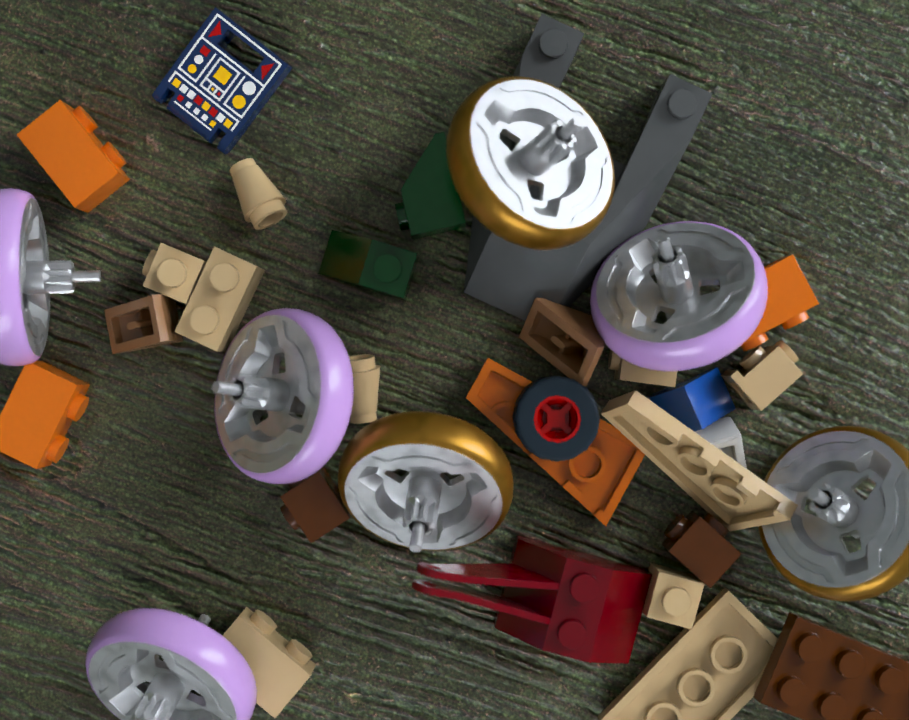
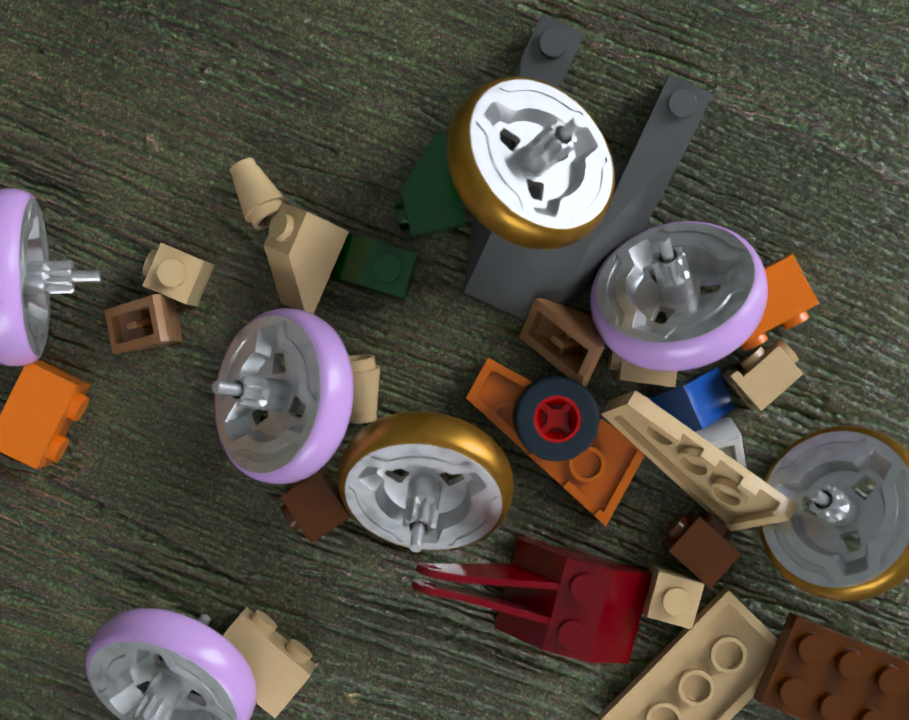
orange brick [16,100,130,213] -> none
dark blue container [152,7,293,155] -> none
tan brick [174,246,265,352] -> none
none -> tan slope [264,203,349,314]

